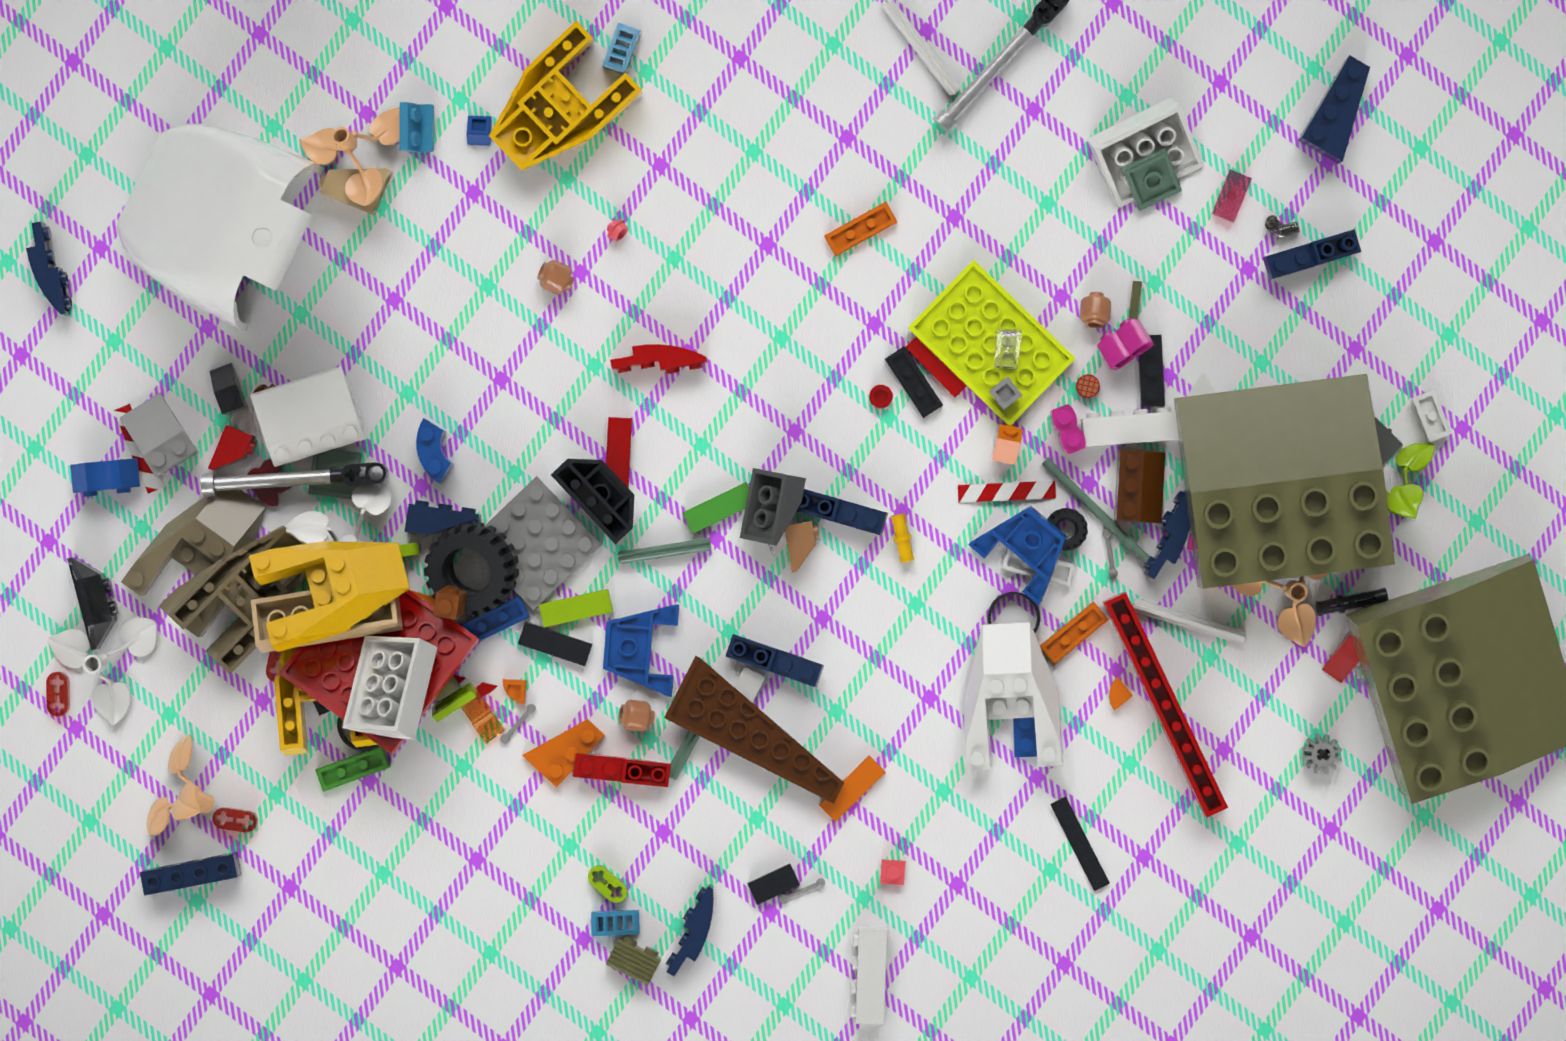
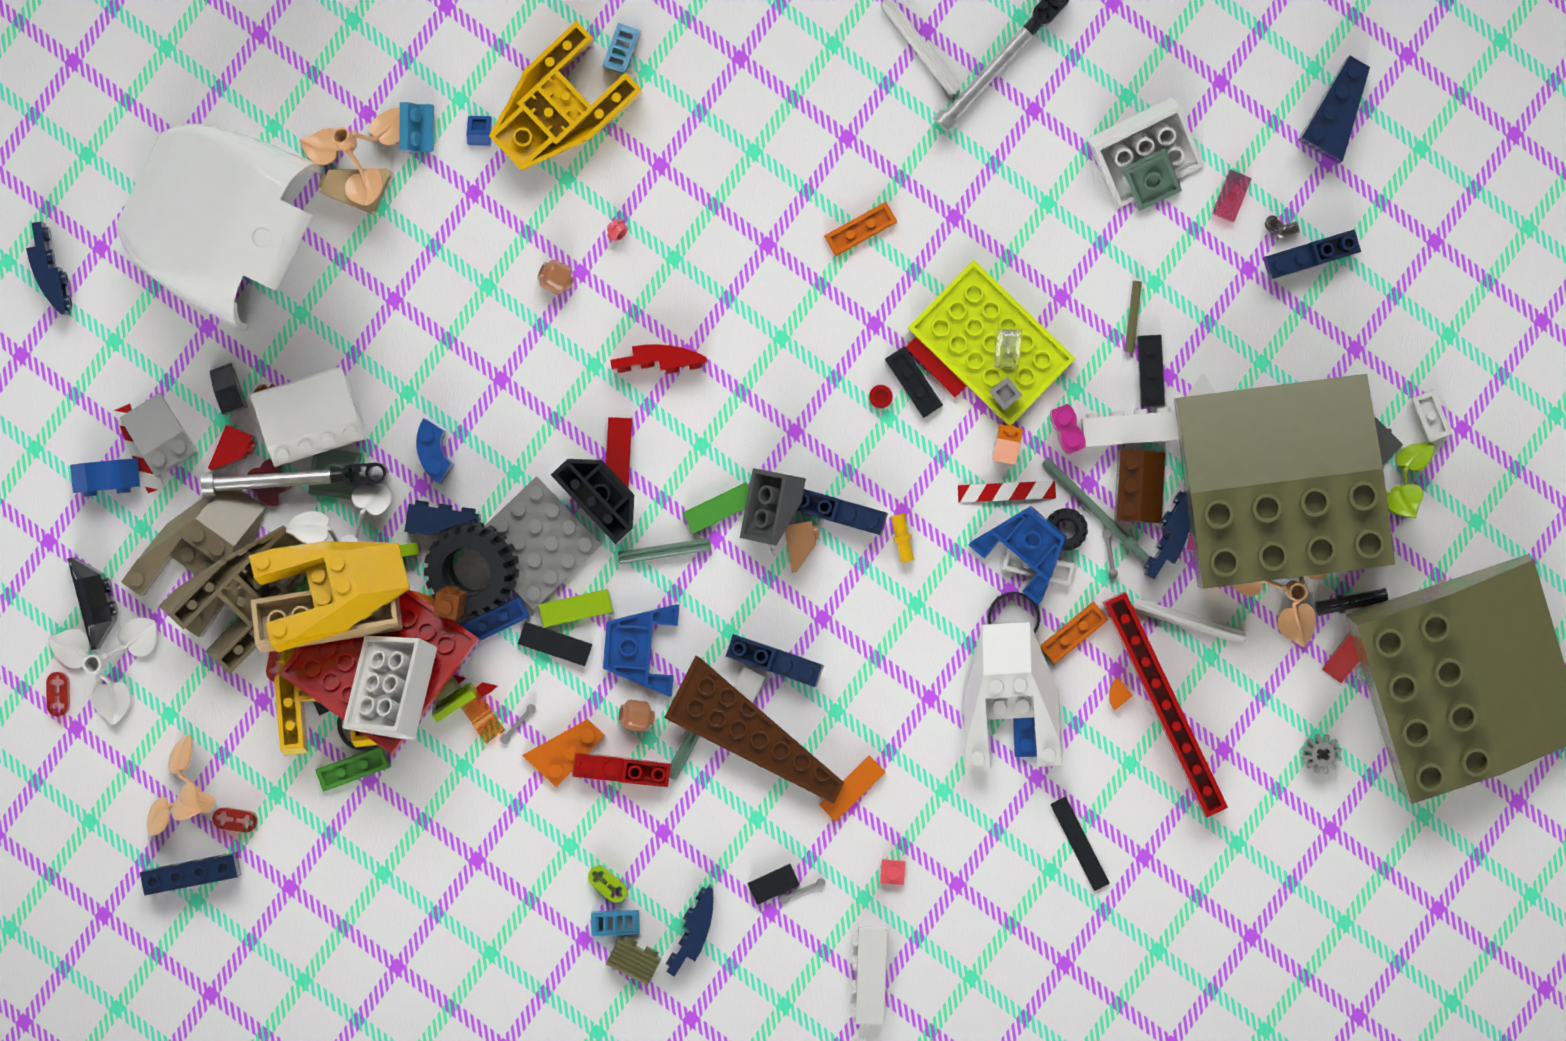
orange tile [503,679,527,704] -> none
tile [1076,374,1100,398] -> none
nougat head [1080,292,1111,328] -> none
dark pink brick [1096,318,1154,370] -> none

